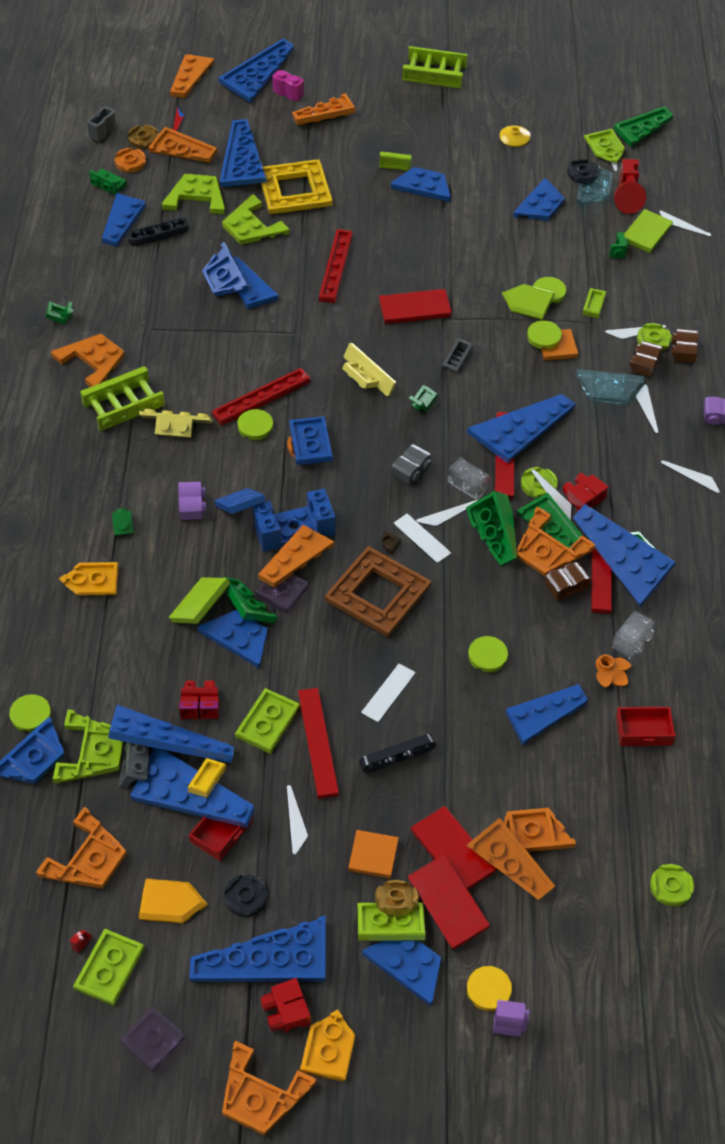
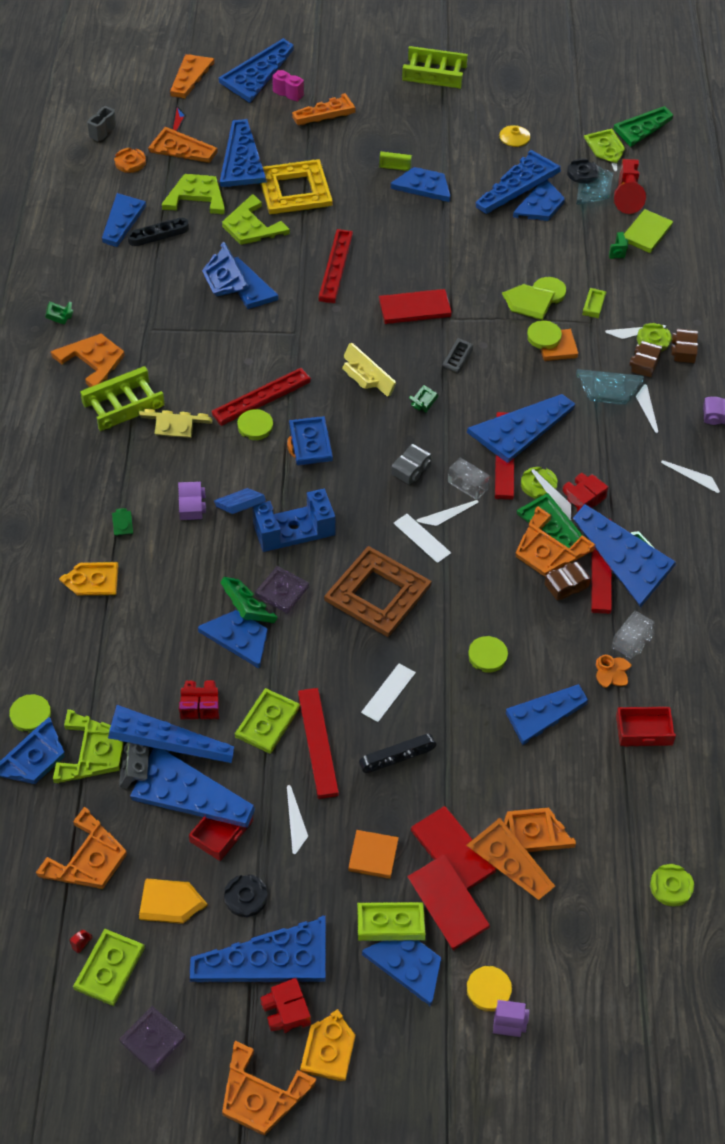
green bracket [89,168,127,196] -> none
pearl gold tile [128,125,159,149] -> none
lime tile [169,577,230,624] -> none
yellow tile [188,758,226,798] -> none
orange wing [258,525,334,587] -> none
pearl gold tile [375,880,418,916] -> none
dark brown tile [382,531,401,555] -> none
green wedge [466,491,517,566] -> none
white sticker [659,211,711,236] -> none
none -> blue wing [476,150,561,214]

